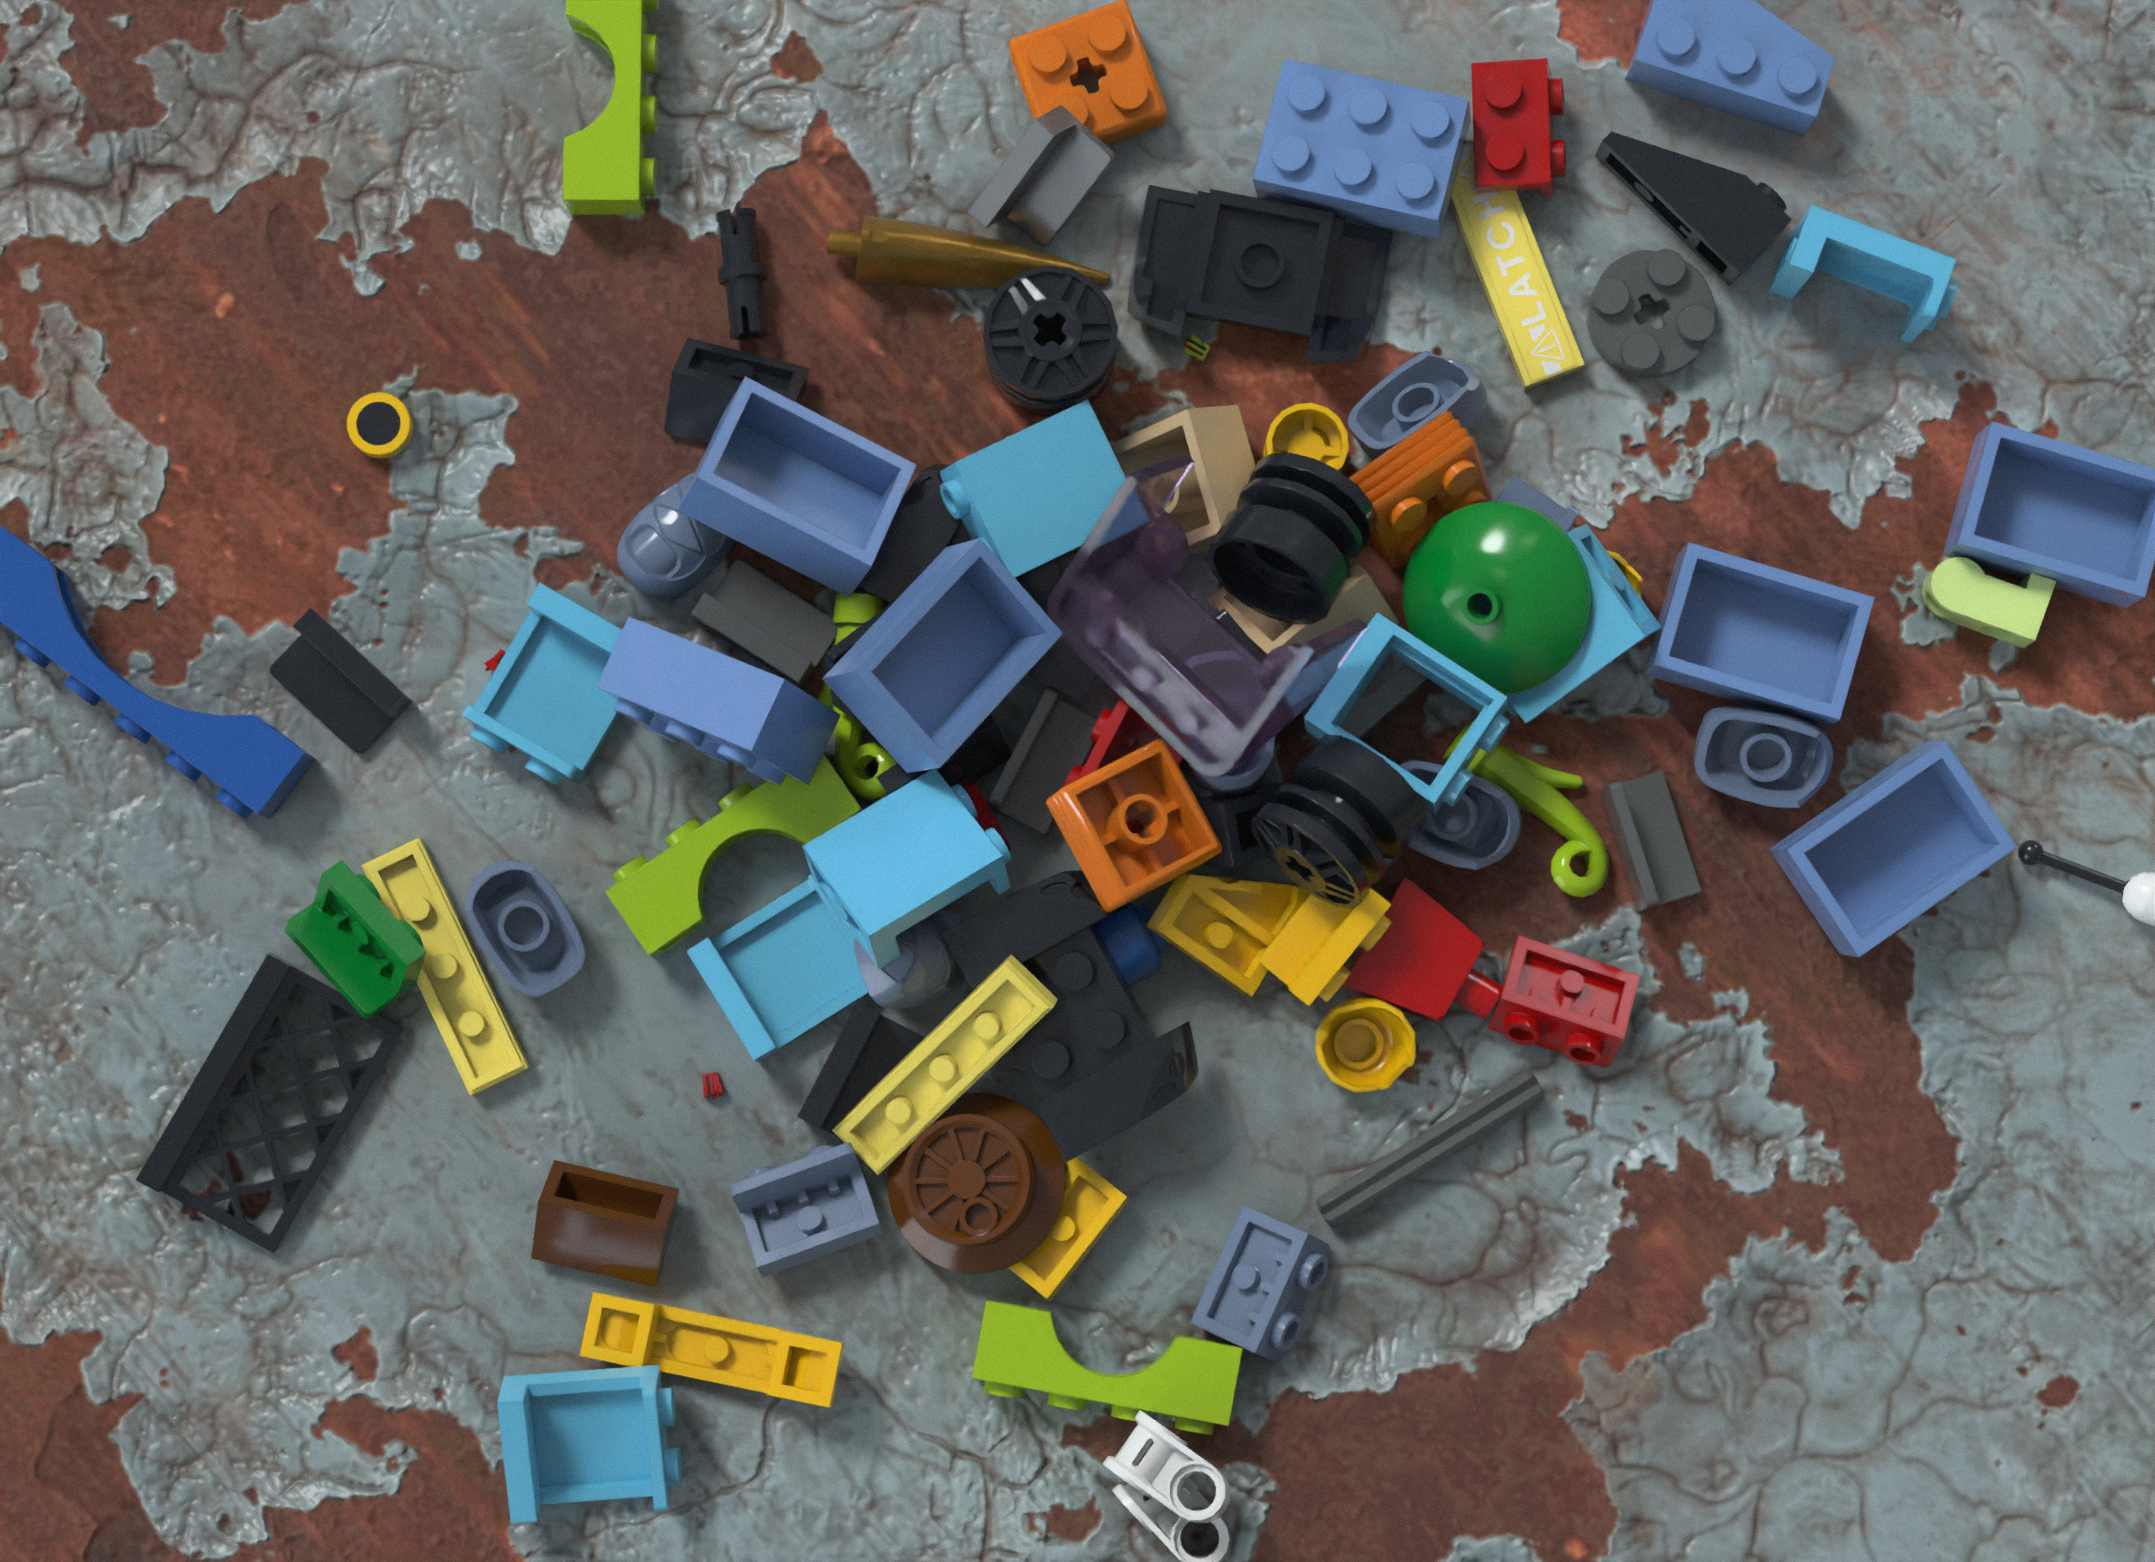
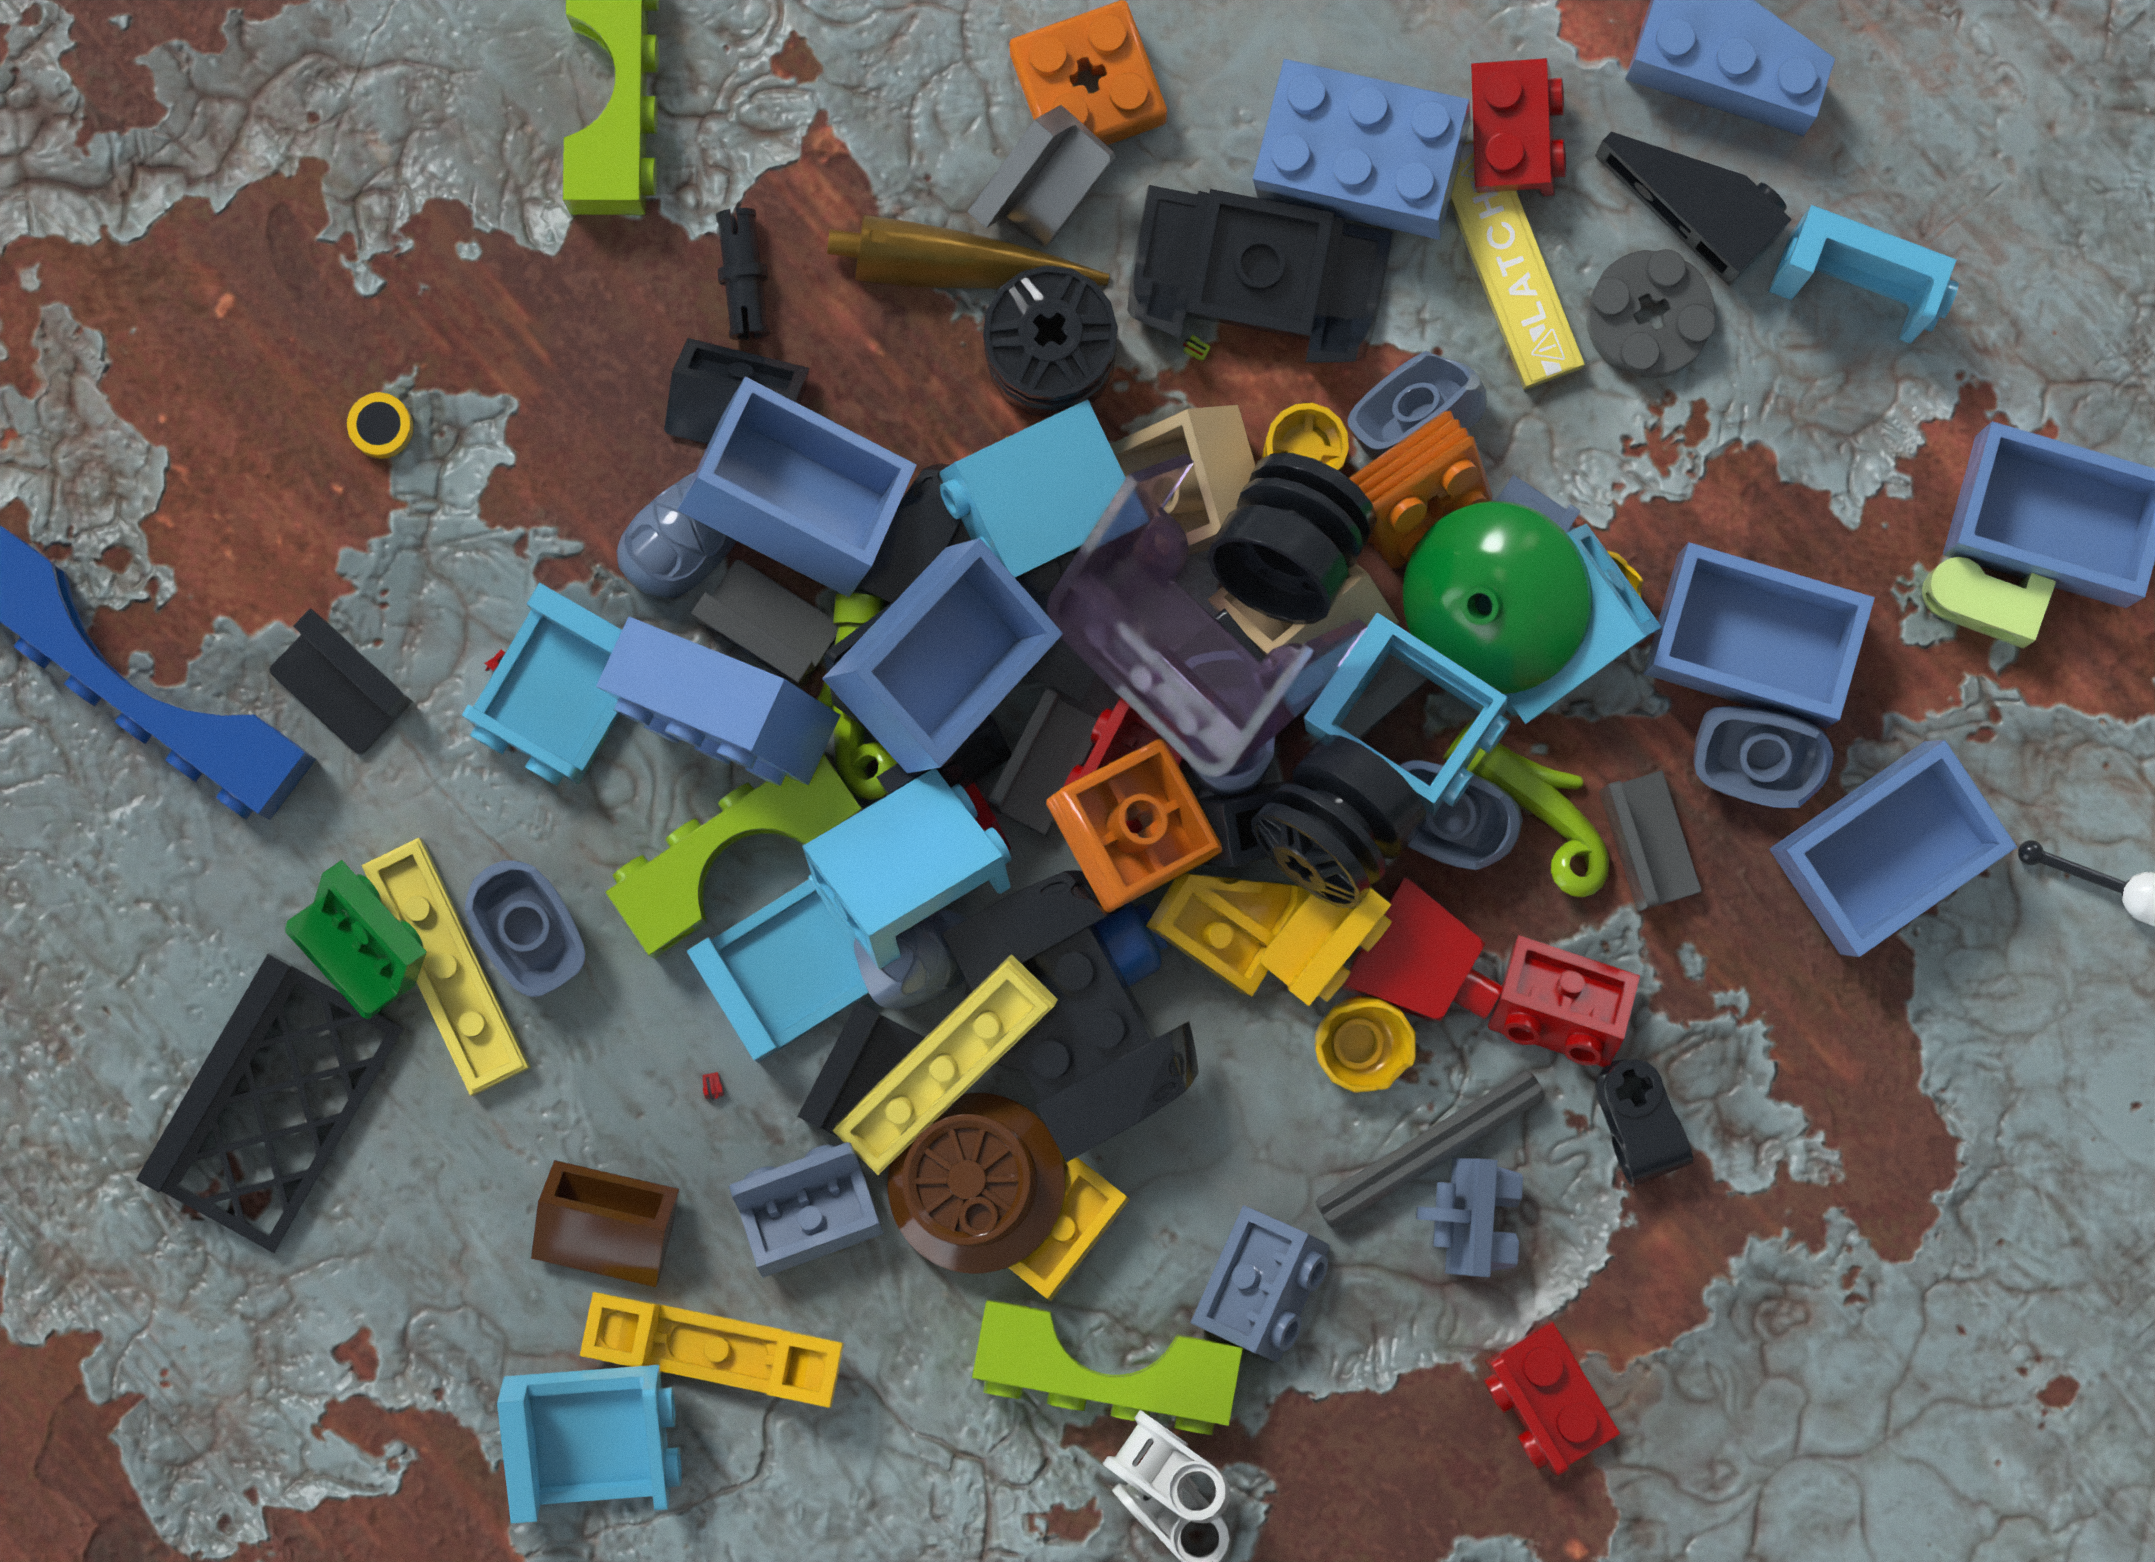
none -> sand blue hips [1416,1158,1523,1277]
none -> red bracket [1483,1321,1621,1476]
none -> black piece [1595,1059,1693,1187]

